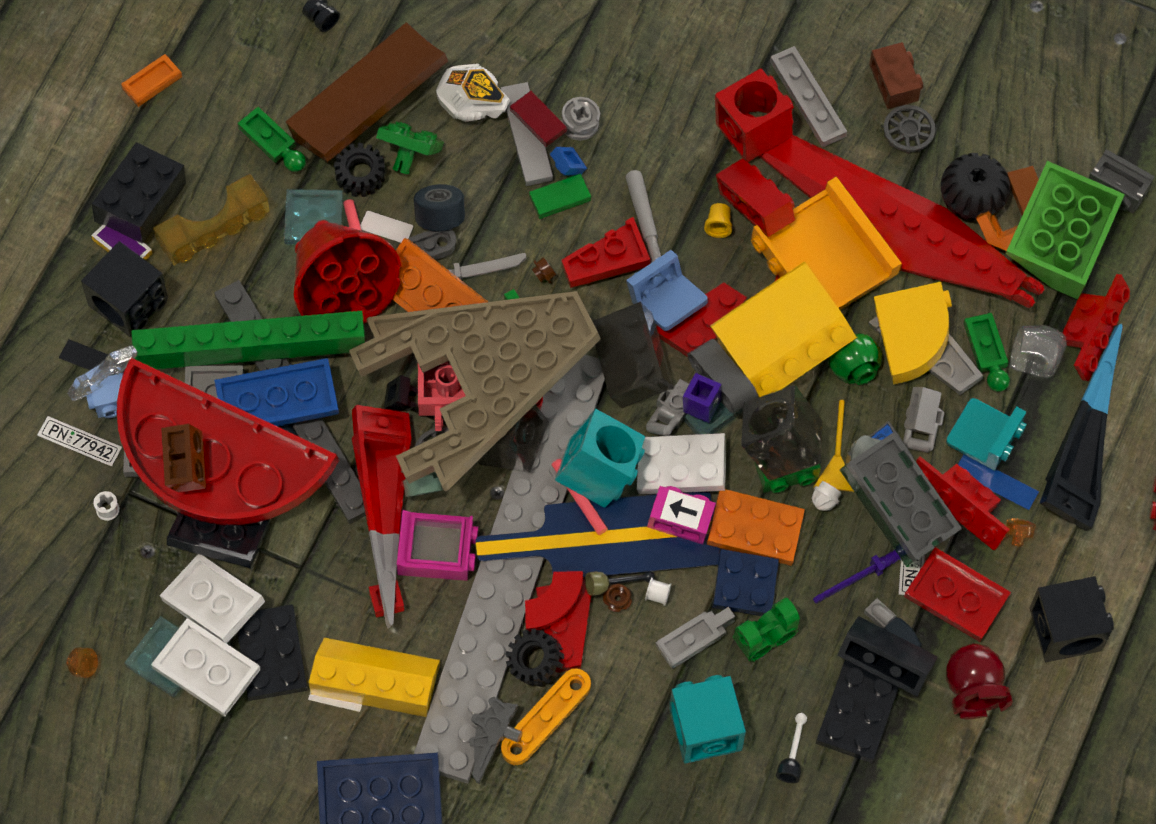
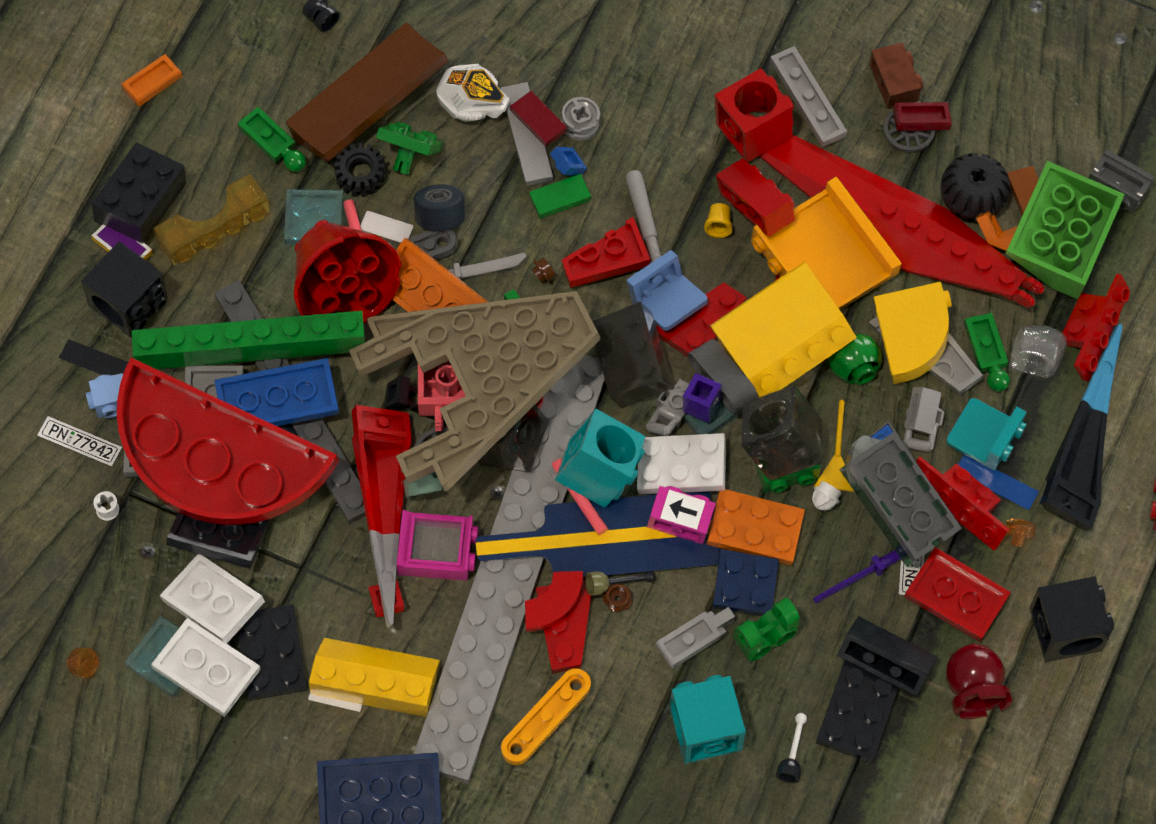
clear tile [67,345,138,401] -> none
reddish brown brick [161,424,206,492] -> none
dark grey piece [469,696,522,784] -> none
black tyre [506,629,564,687] -> none
white axle [645,578,672,606] -> none
piece [864,598,922,648] -> none
none -> dark red tile [893,102,952,131]

